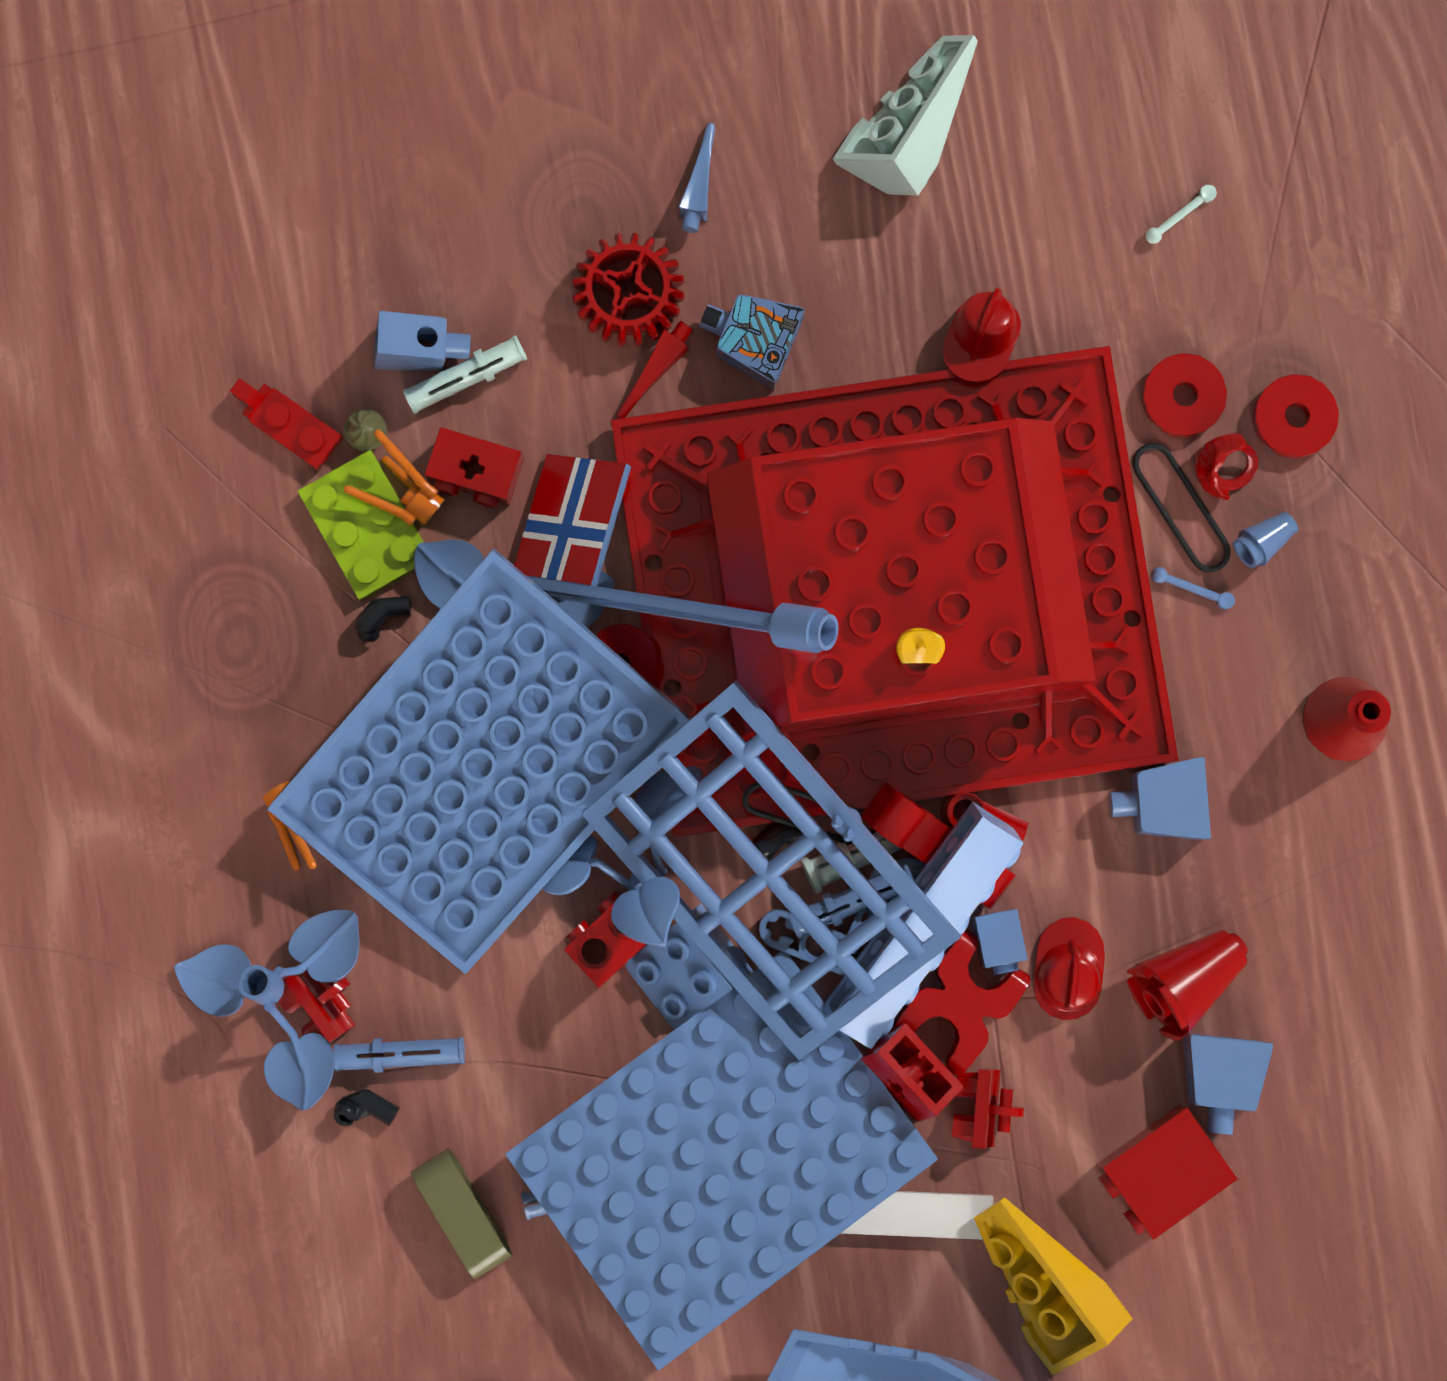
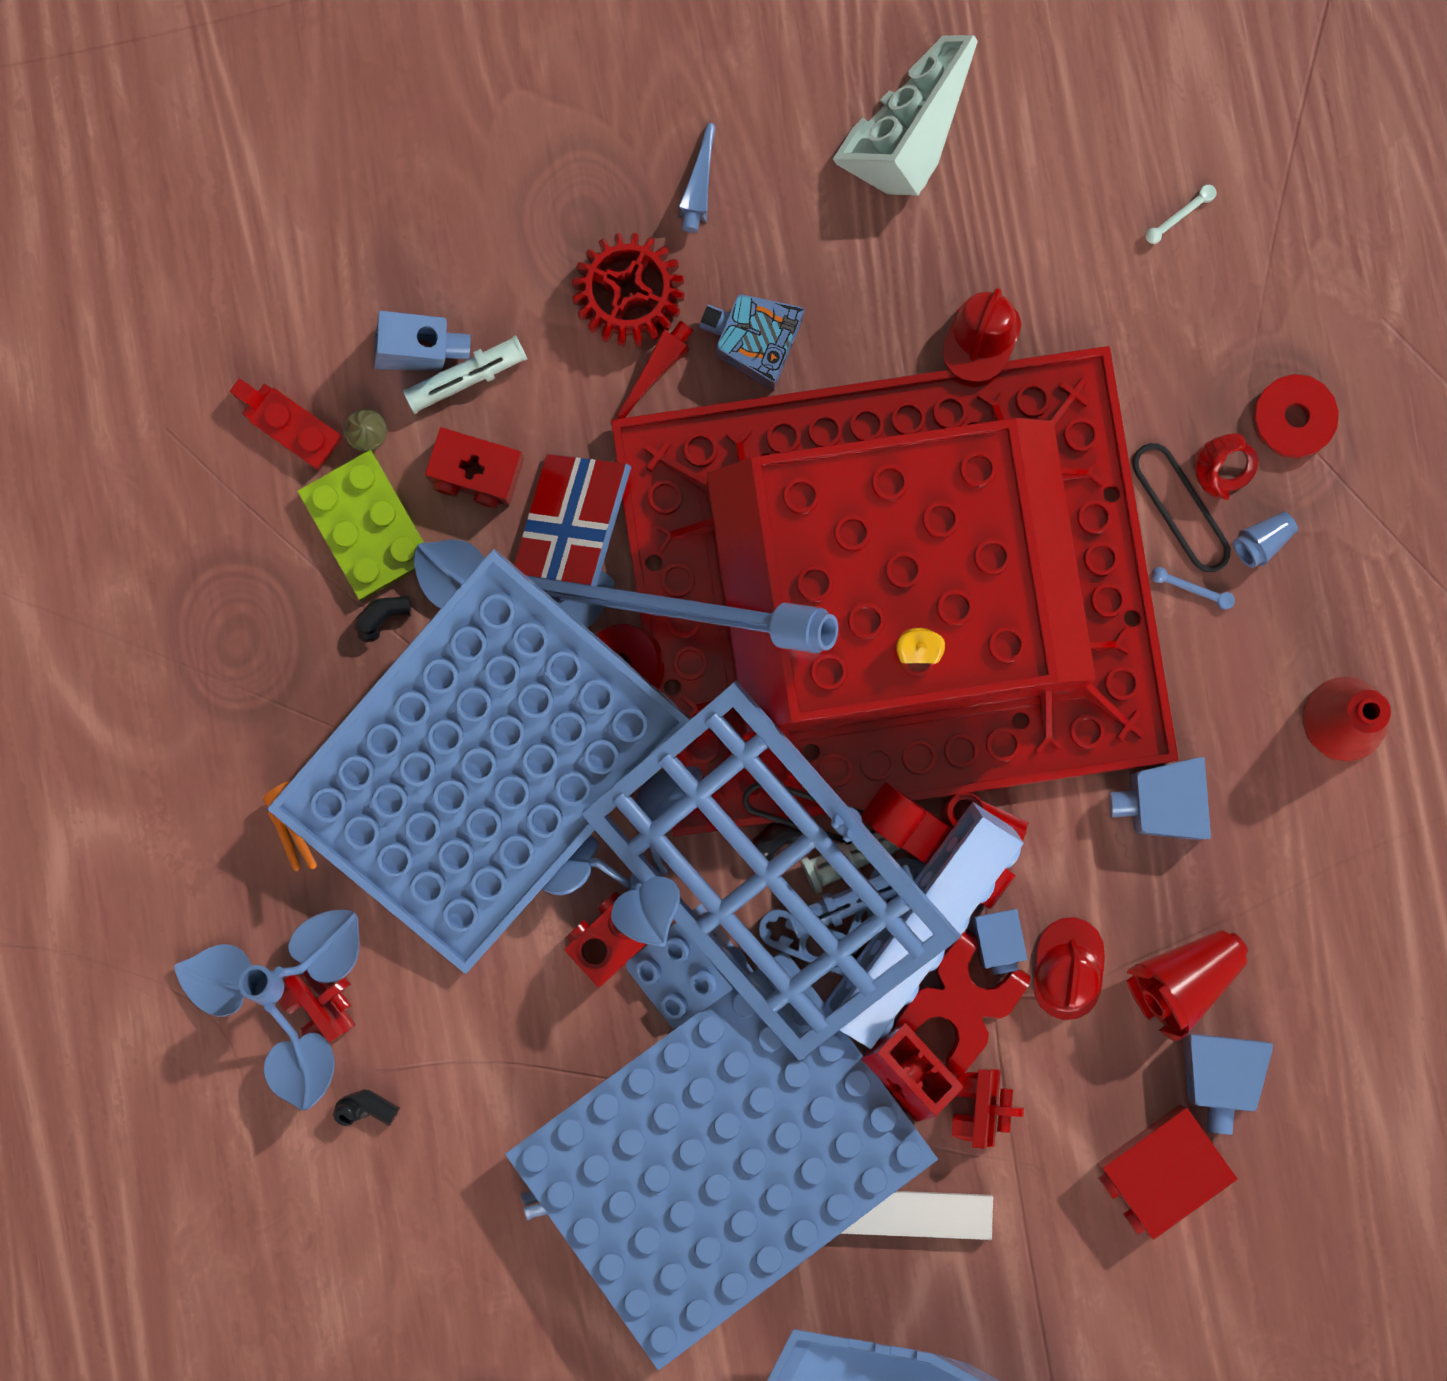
medium blue pin [333,1037,465,1073] -> none
orange plant [344,429,445,526] -> none
olive beam [411,1148,513,1279] -> none
yellow wedge [974,1197,1133,1375] -> none
red tile [1141,353,1227,438] -> none

